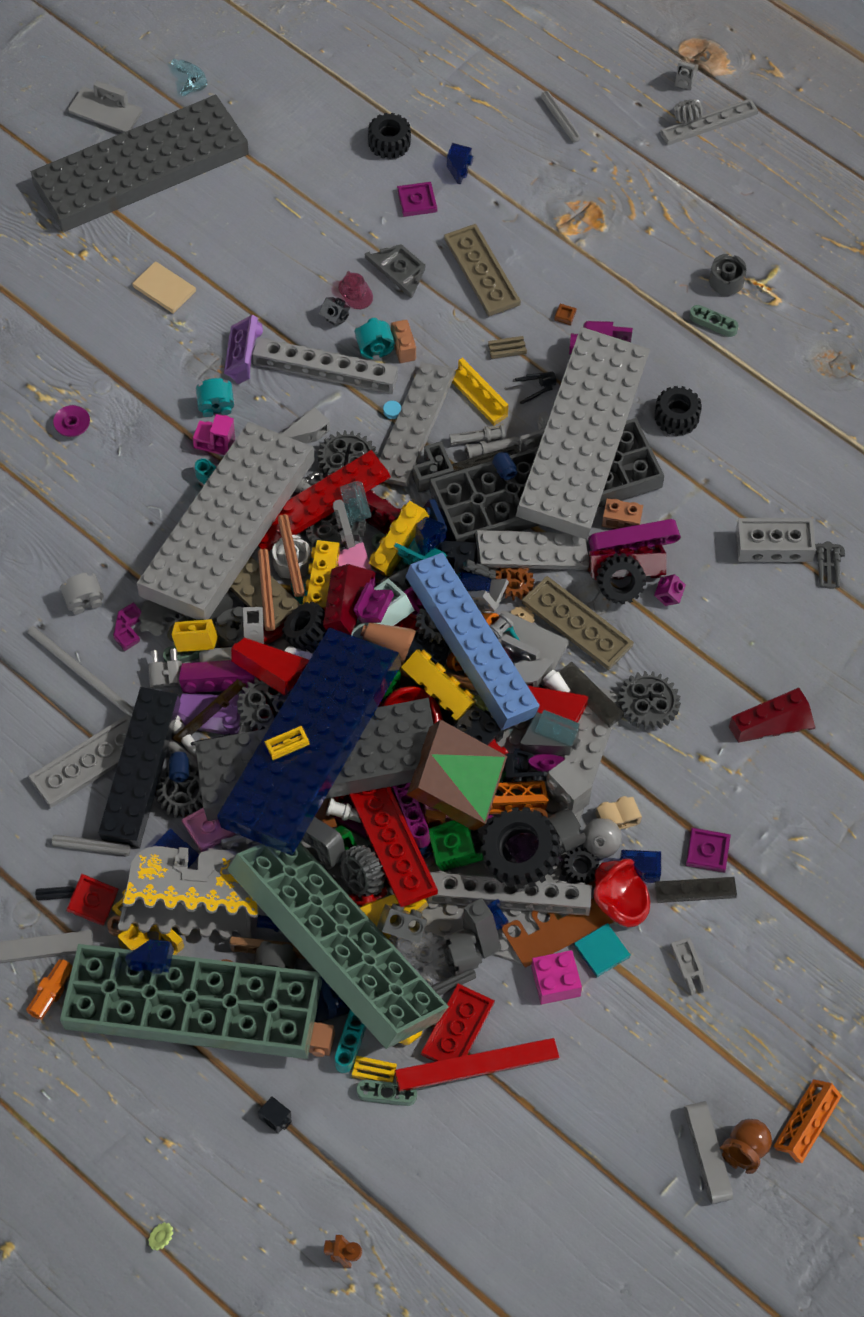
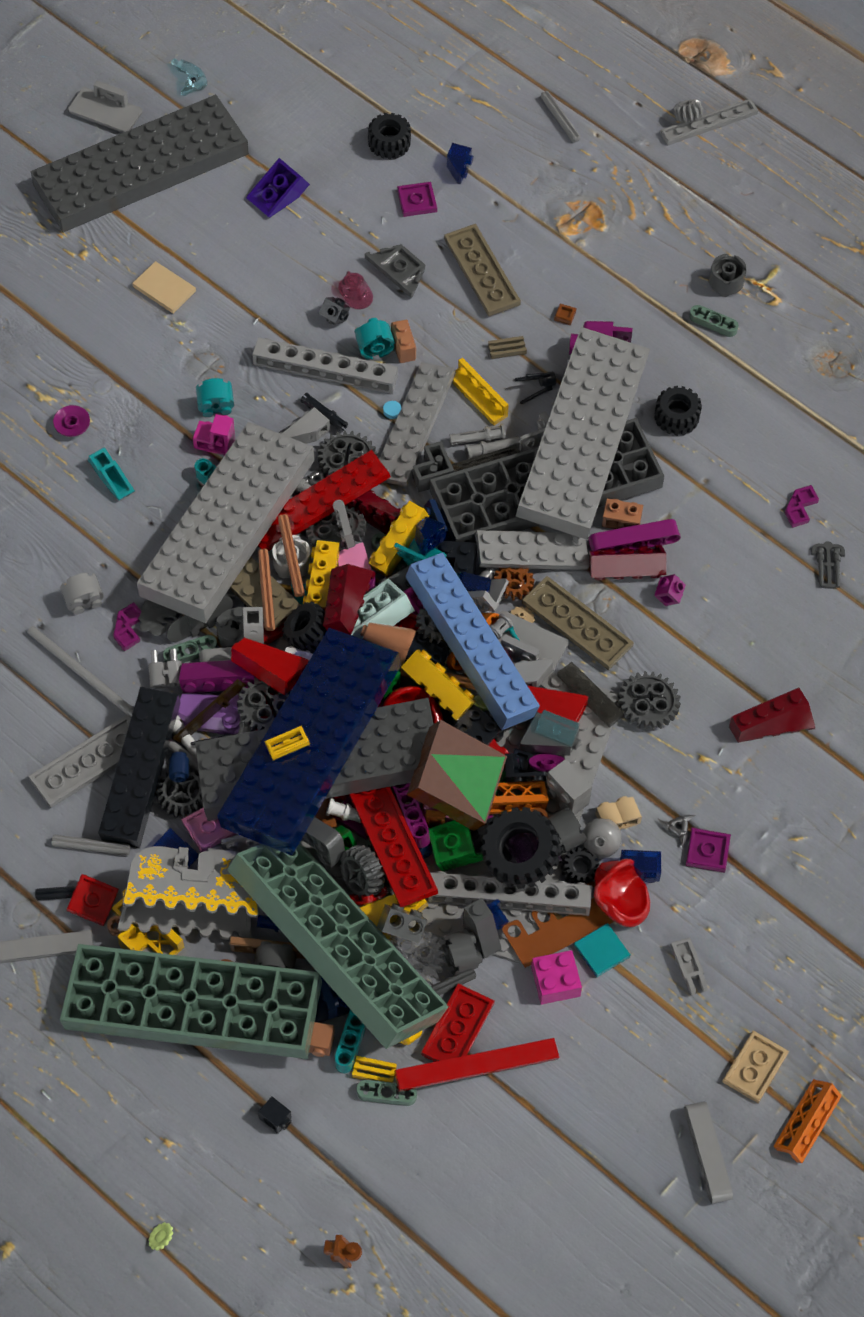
orange piece [26,959,73,1020] -> none
clear blue slope [125,939,174,974] -> none
yellow brick [171,619,218,652] -> none
medium lavender slope [224,315,263,384] -> none
clear light blue slope [340,481,371,523] -> none
magenta bracket [354,583,394,623] -> none
dark grey axle [463,559,496,580] -> none
dark blue brick [492,452,517,481] -> none
white cone [543,670,571,693] -> none
black tyre [596,553,646,604] -> none
clear smoke plate [654,877,737,903] -> none
light grey slope [675,60,699,91] -> none
dark orange tile [720,1119,772,1174] -> none
light grey brick [736,518,816,562] -> none
none -> teal slope [88,447,135,501]
none -> dark purple slope [246,158,310,218]
none -> black pin [300,393,348,432]
none -> flat silver piece [657,815,696,848]
none -> tan tile [722,1030,789,1104]
none -> magenta tile [785,485,819,528]

